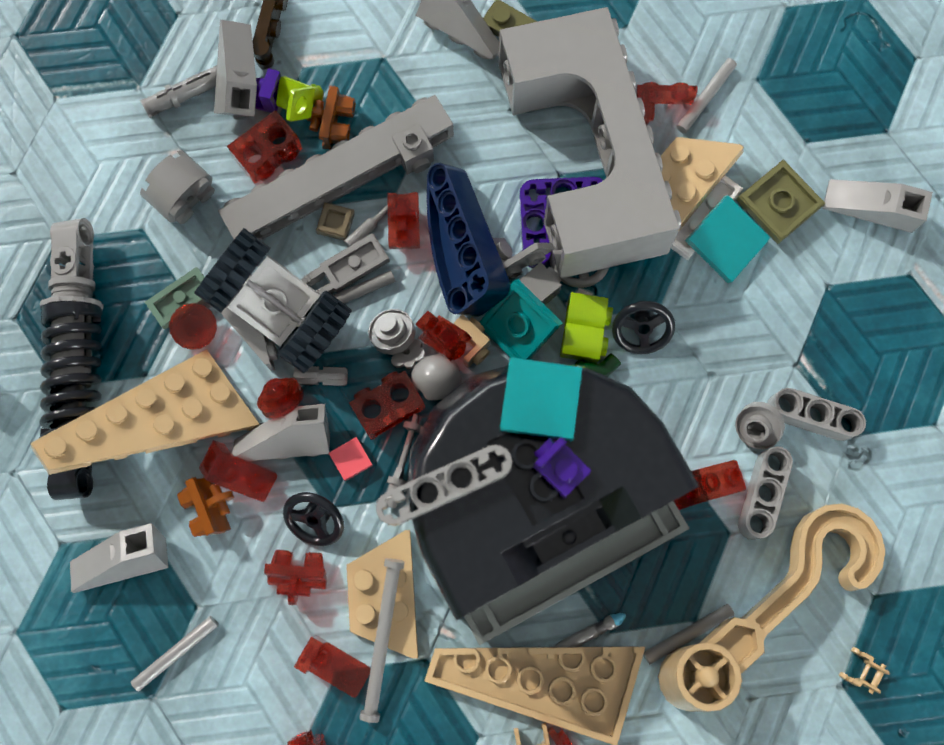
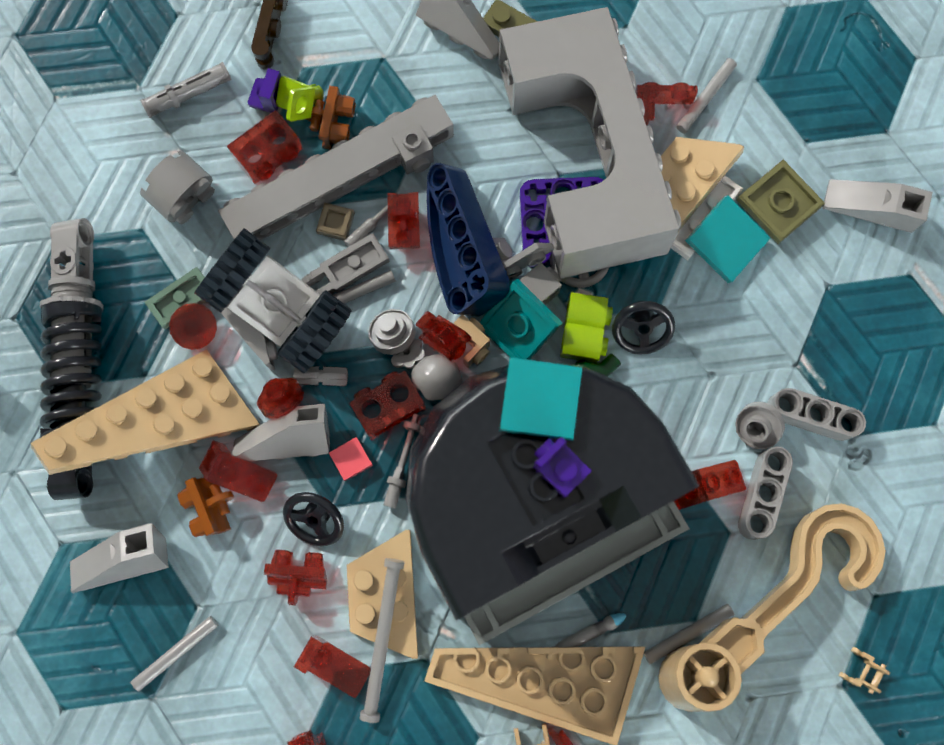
light grey slope [214,19,257,117] -> none
light grey beam [376,445,512,526] -> none

